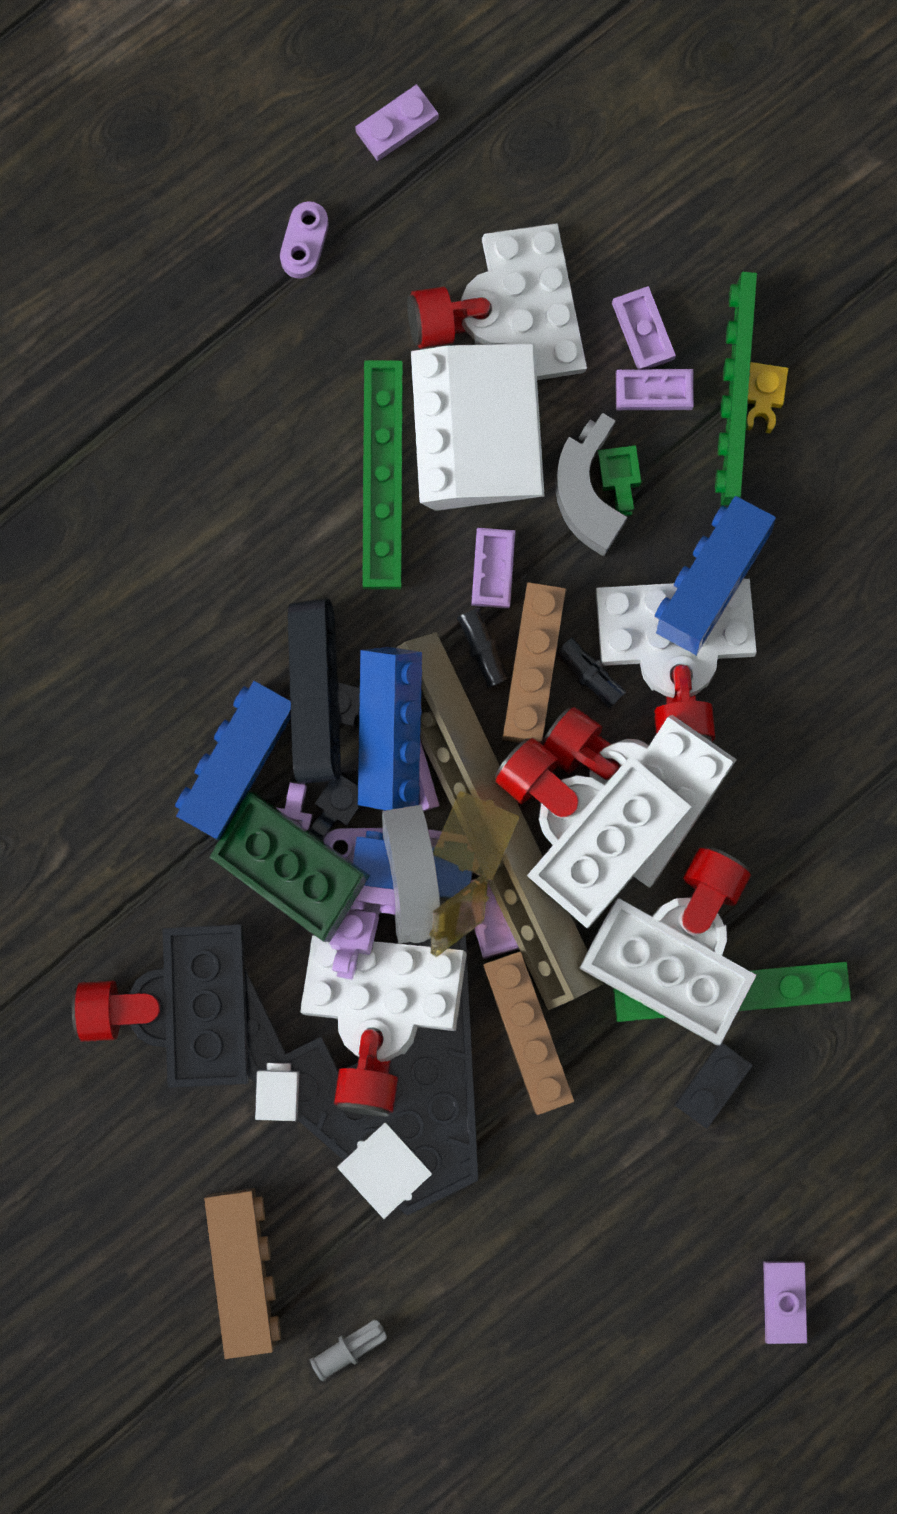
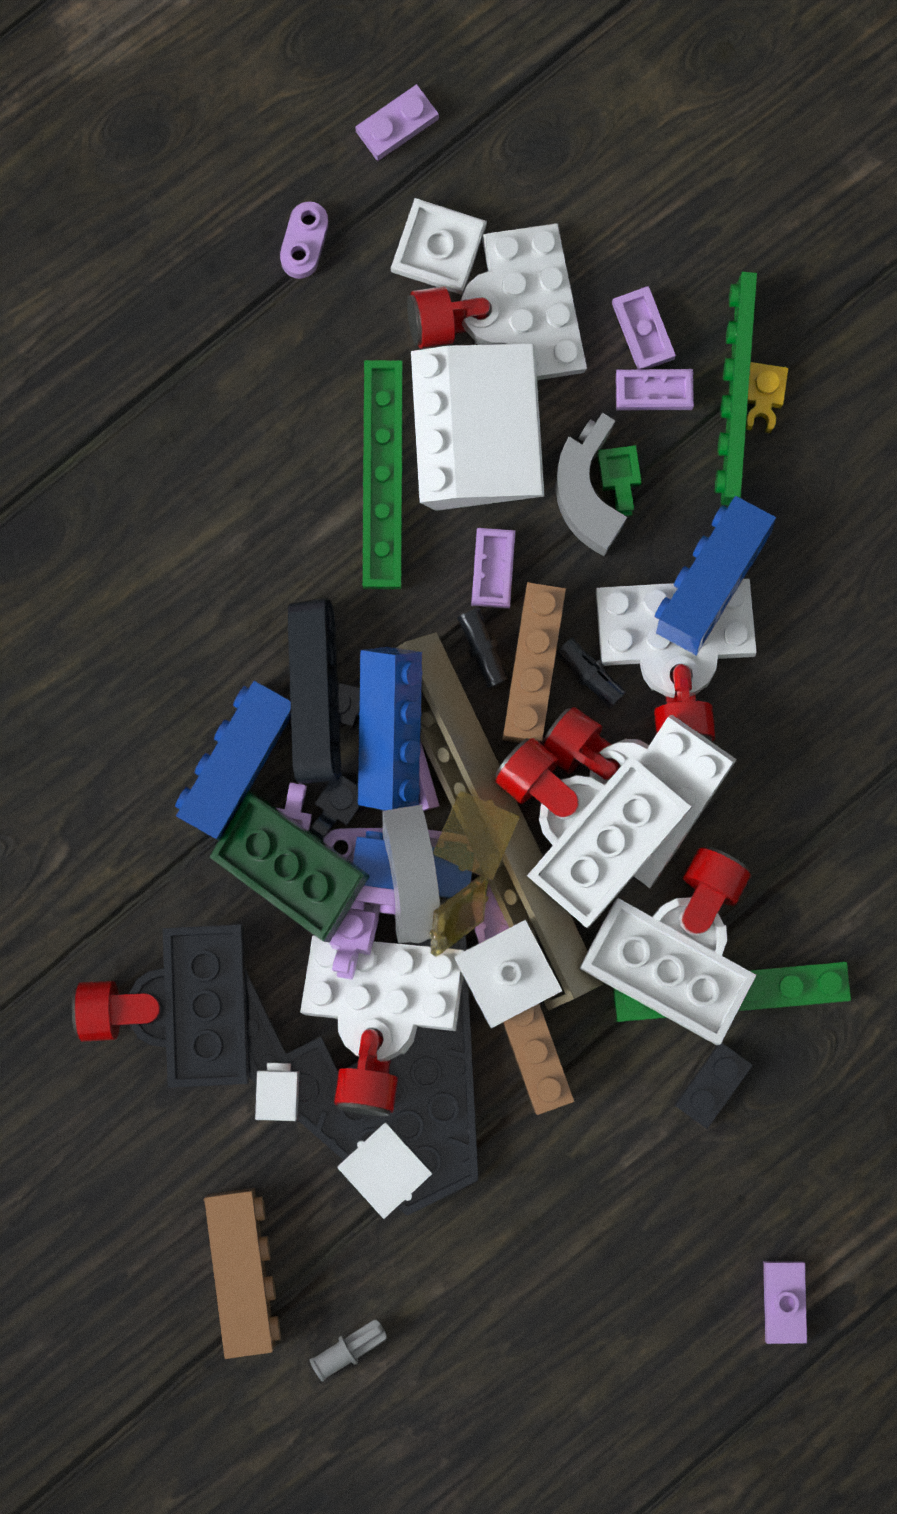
none -> white plate [391,198,487,295]
none -> white plate [454,920,562,1028]

